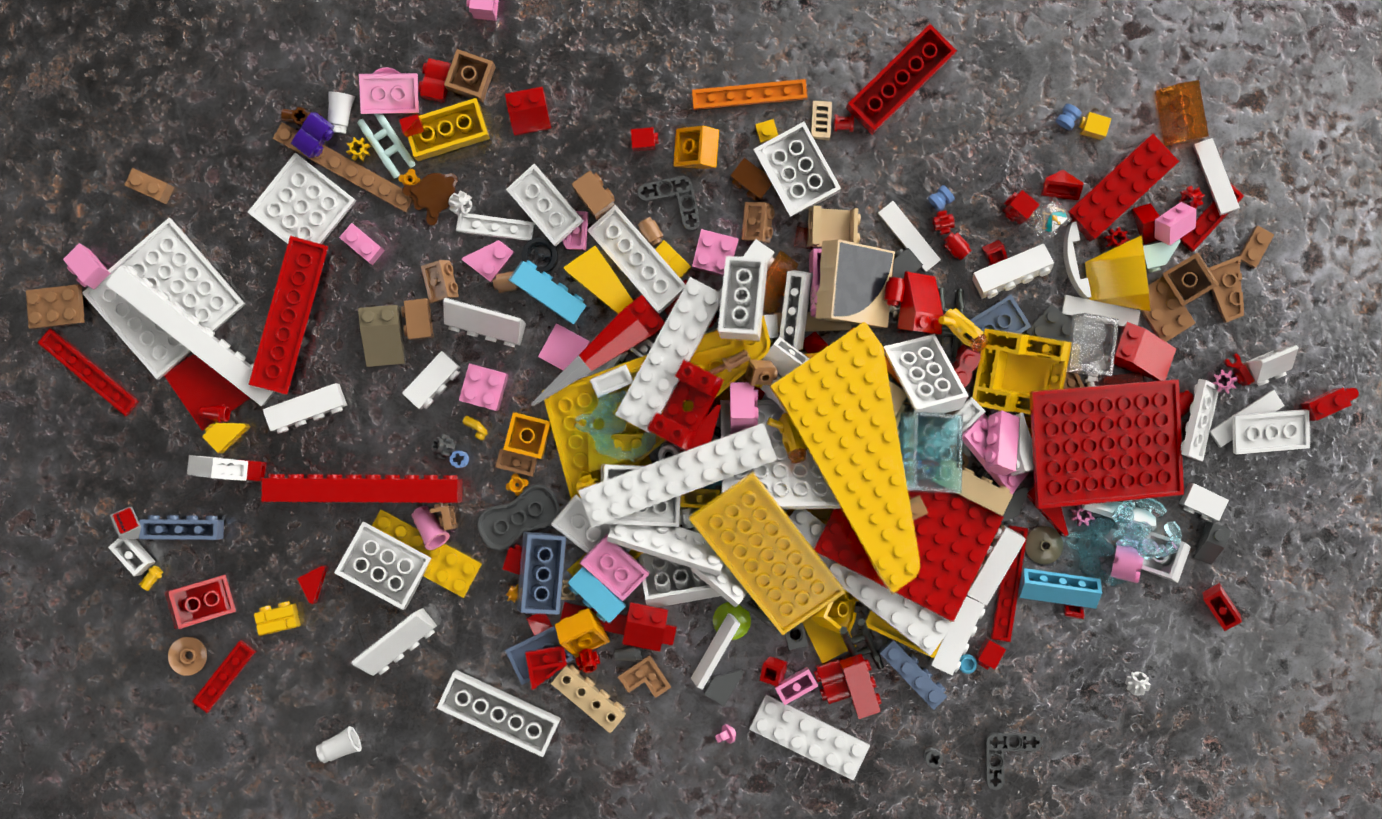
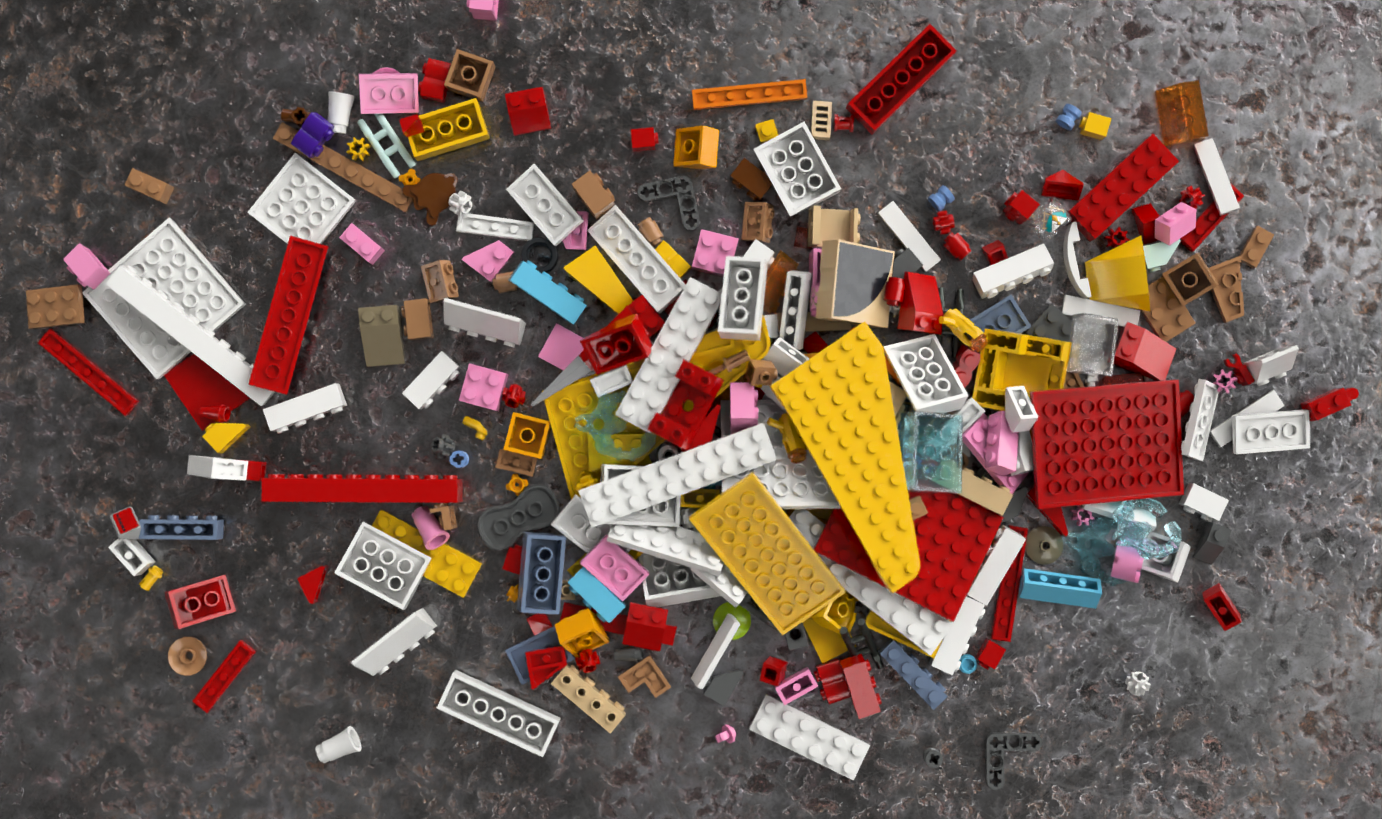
yellow brick [254,601,301,636] -> none
red slope [1064,604,1084,619] -> none
none -> red gear [502,384,526,408]
none -> red slope [580,314,653,375]
none -> white slope [1005,386,1038,433]

